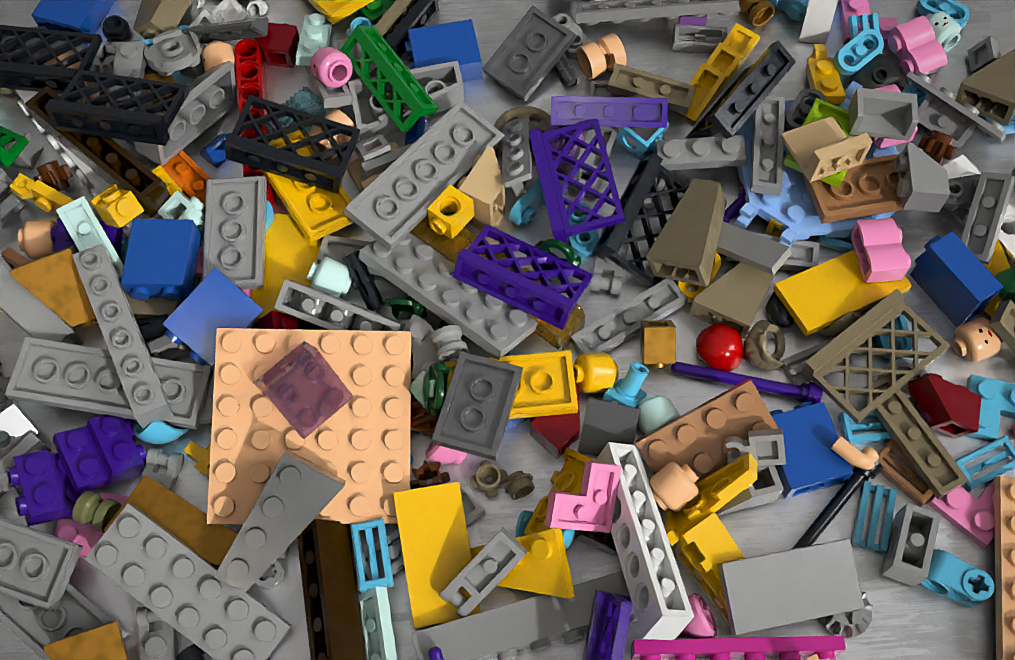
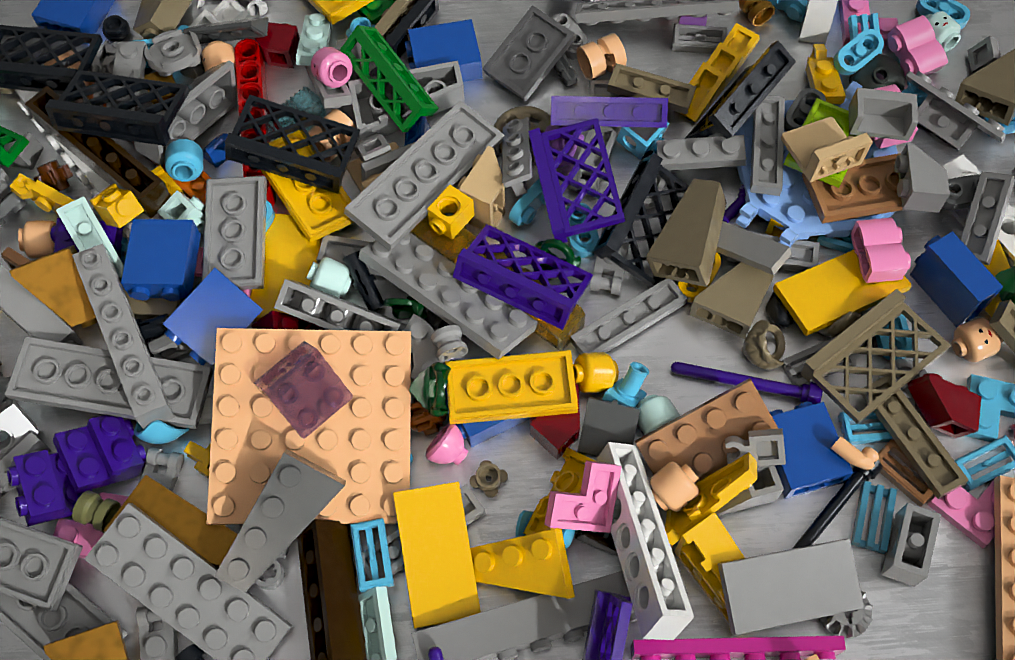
reddish brown gear [410,460,450,489] -> none
flat silver plate [432,351,523,461] -> none
light grey plate [439,527,528,618] -> none
dark tan plate [504,471,535,500] -> none
pearl gold brick [641,320,676,368] -> none
bright pink brick [679,593,718,639] -> none
red hair [696,323,743,372] -> none
reddish brown gear [917,130,957,164] -> none
medium azure piece [920,549,995,608] -> none
none -> medium azure head [165,139,204,182]

